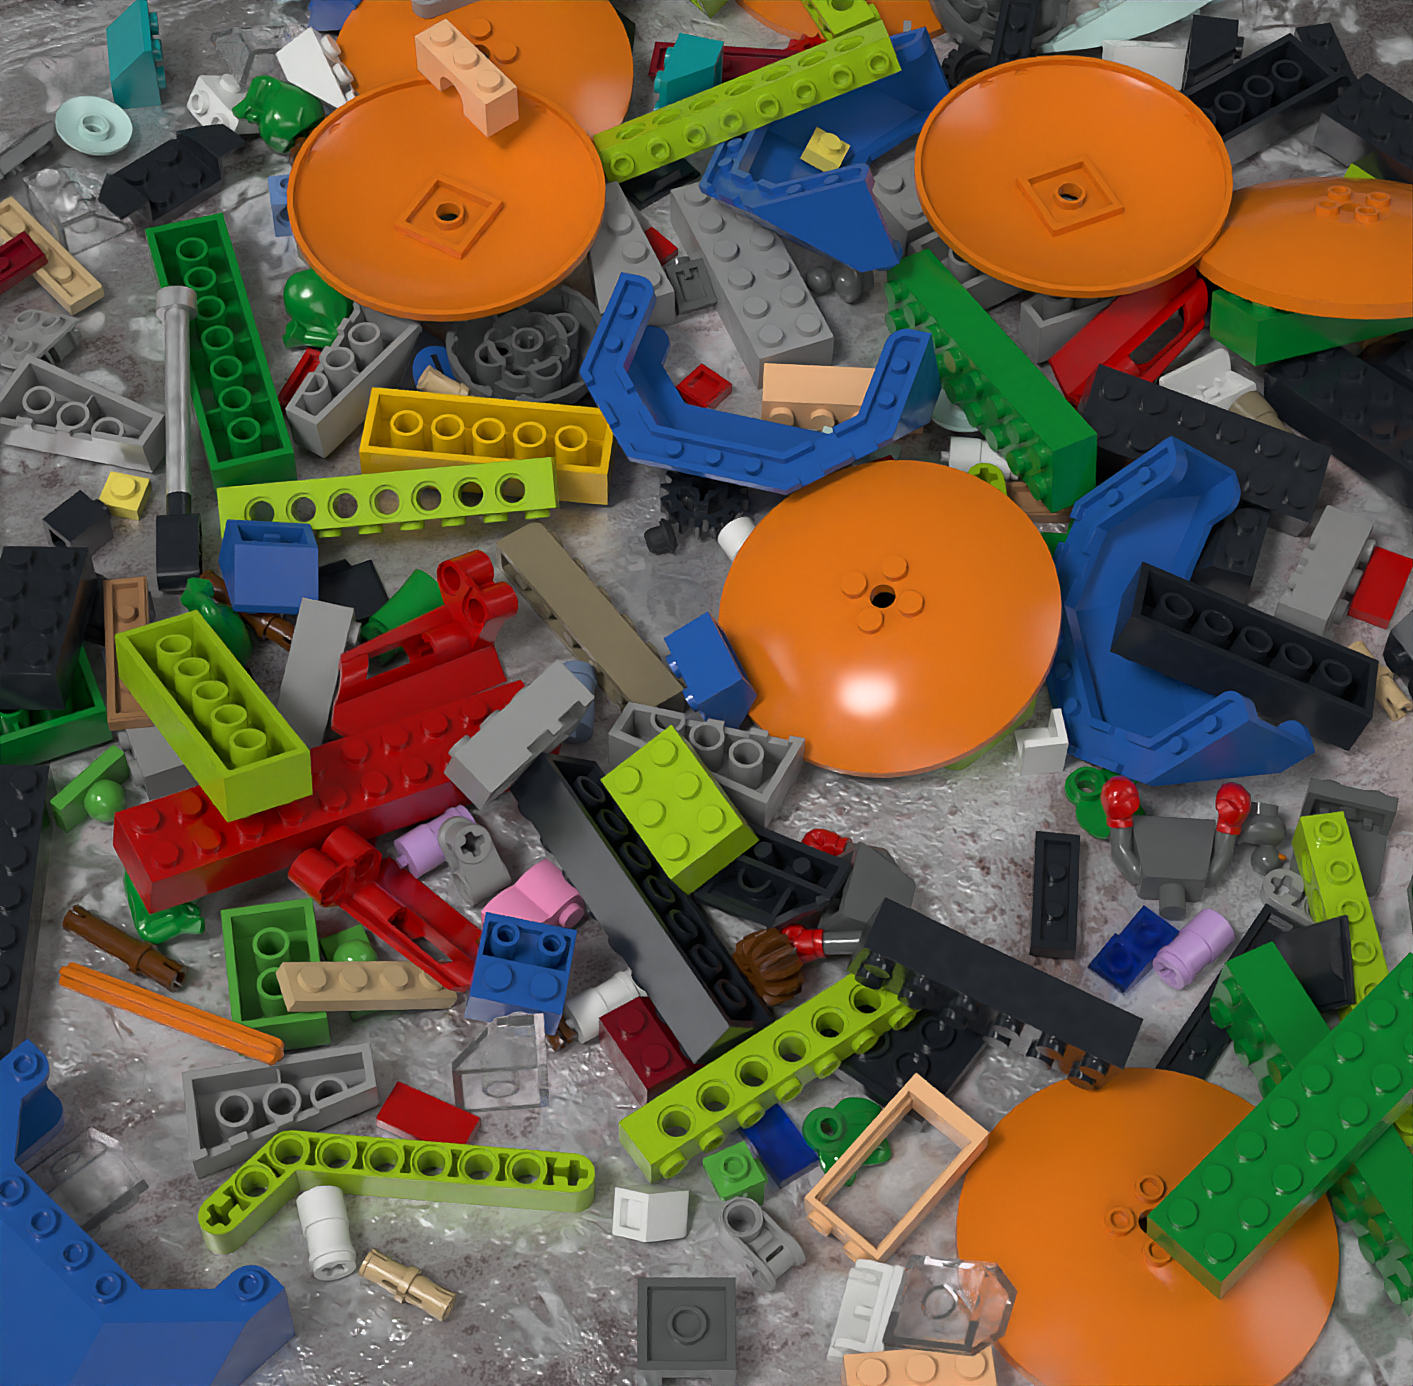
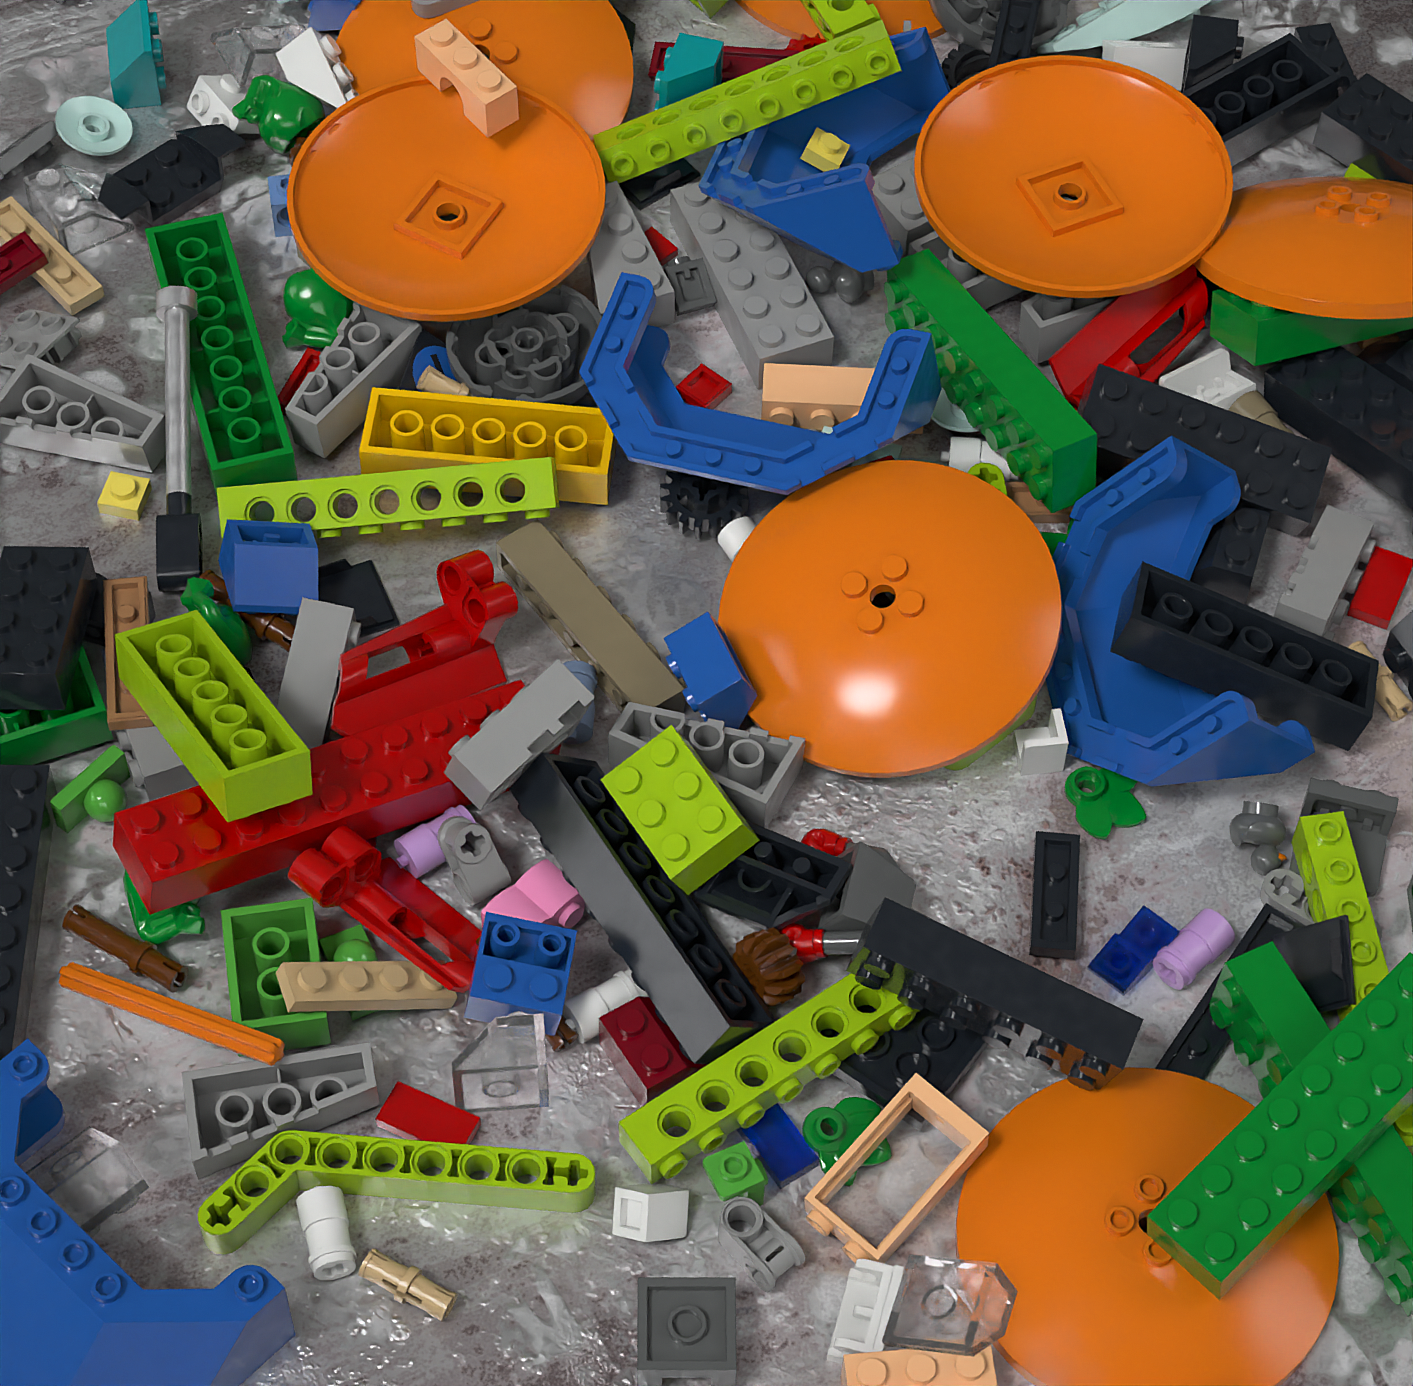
black brick [42,490,114,555] -> none
green plant [359,569,444,664] -> none
black piece [644,518,678,553] -> none
dark grey torso [1100,775,1252,920] -> none

